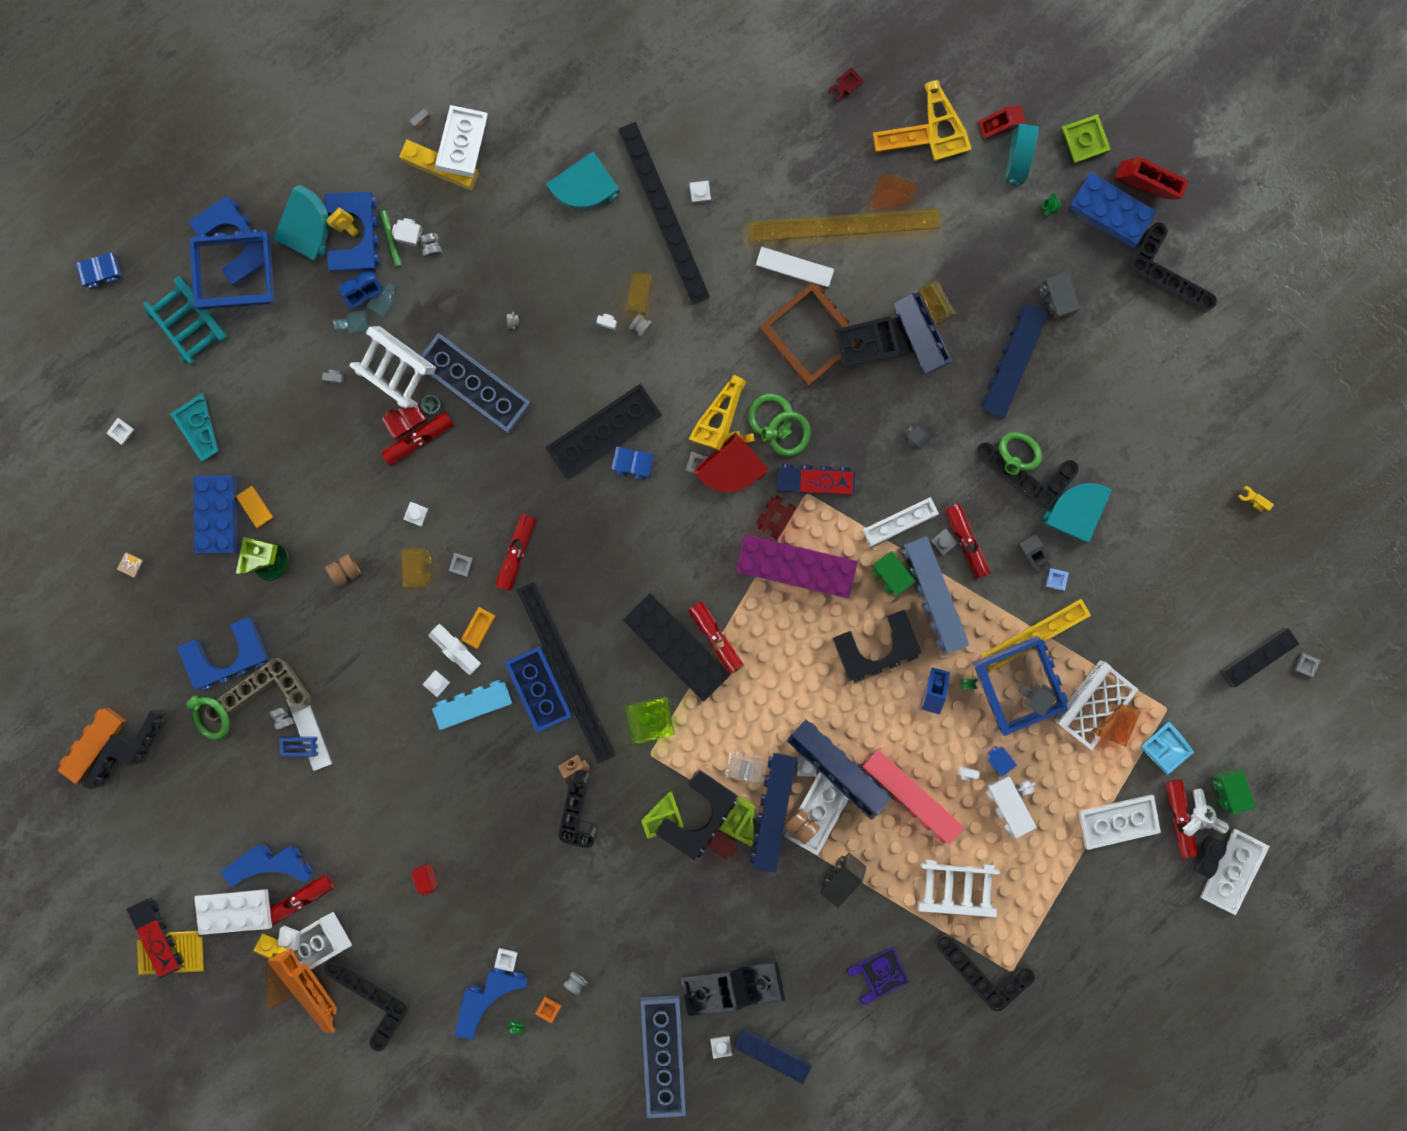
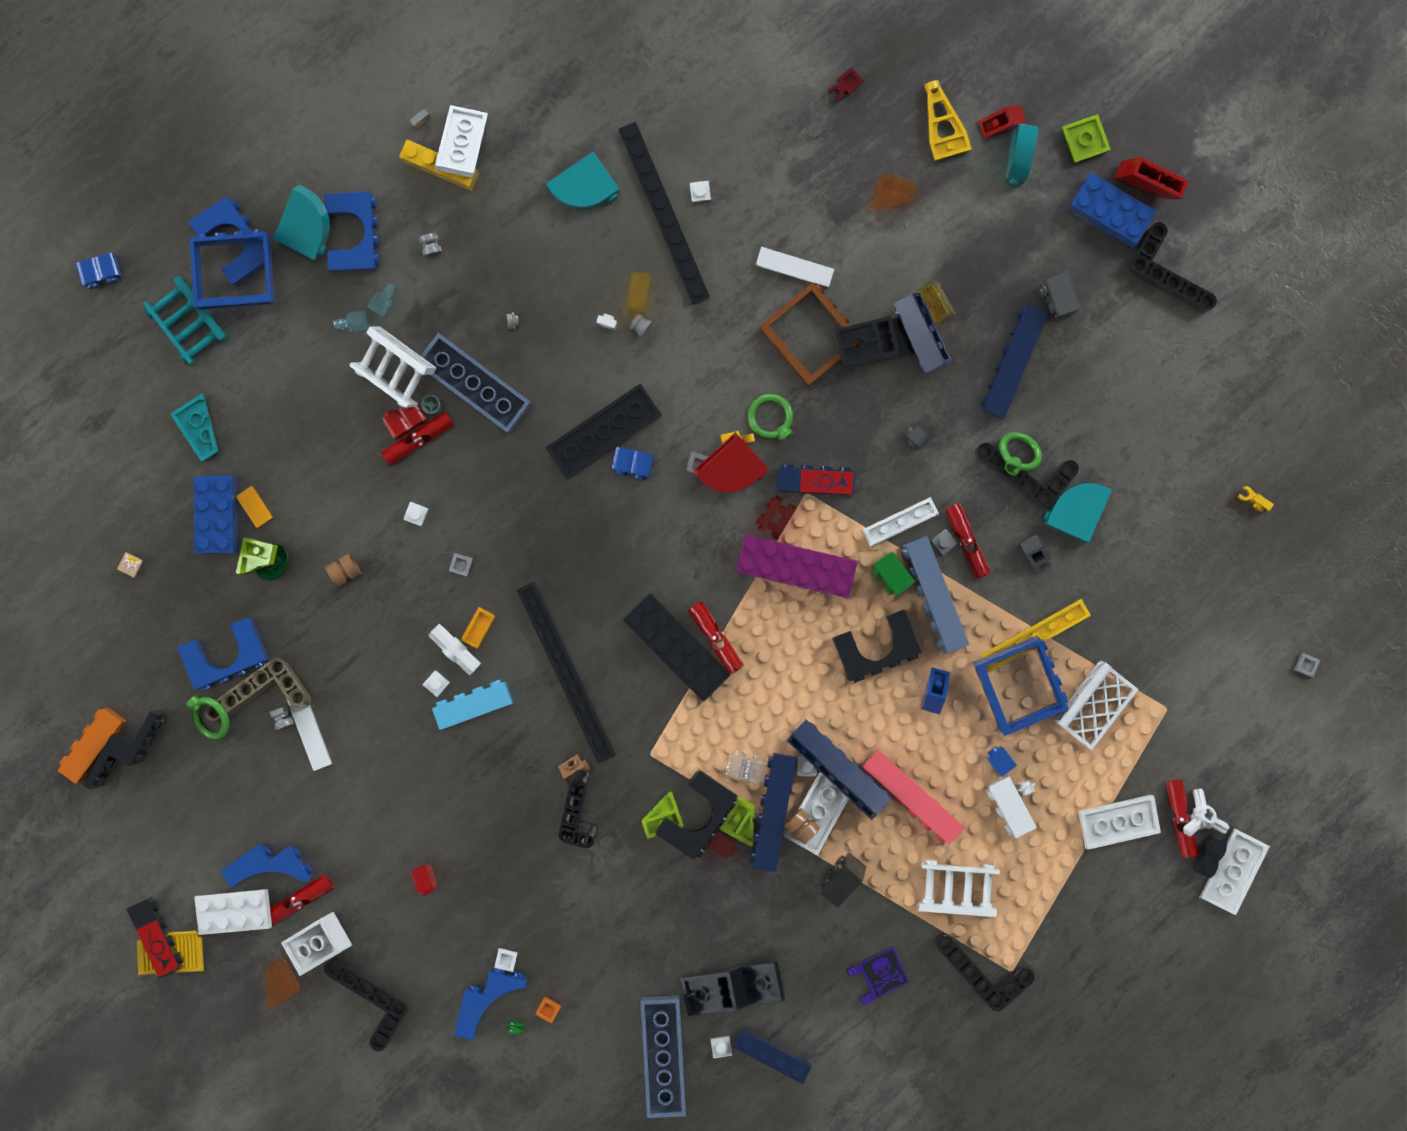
white plate [107,418,135,445] -> none
yellow plate [253,933,287,959] -> none
orange wedge [267,948,337,1033] -> none
white plate [278,926,300,951] -> none
blue tile [279,736,318,757] -> none
light grey plate [322,370,345,384] -> none
yellow plate [326,207,360,237] -> none
blue brick [338,269,382,308] -> none
bright green piece [378,210,402,267] -> none
white brick [392,218,423,247] -> none
clear yellow brick [402,548,431,588] -> none
red piece [495,514,537,591] -> none
blue brick [504,646,573,733] -> none
light grey wheel [563,972,588,996] -> none
clear neon green slope [624,697,675,743] -> none
yellow plate [689,375,747,451] -> none
clear yellow plate [748,208,941,242] -> none
bright green piece [761,411,811,457] -> none
light orange plate [873,124,930,153] -> none
white plate [957,766,980,781] -> none
green bush [960,679,978,689] -> none
dark grey brick [1017,684,1056,717] -> none
green plate [1042,194,1061,216] -> none
light blue tile [1045,568,1069,591] -> none
clear orange wing [1091,703,1141,747] -> none
medium azure plate [1141,722,1194,776] -> none
green brick [1212,768,1256,815] -> none
black brick [1220,628,1299,687] -> none

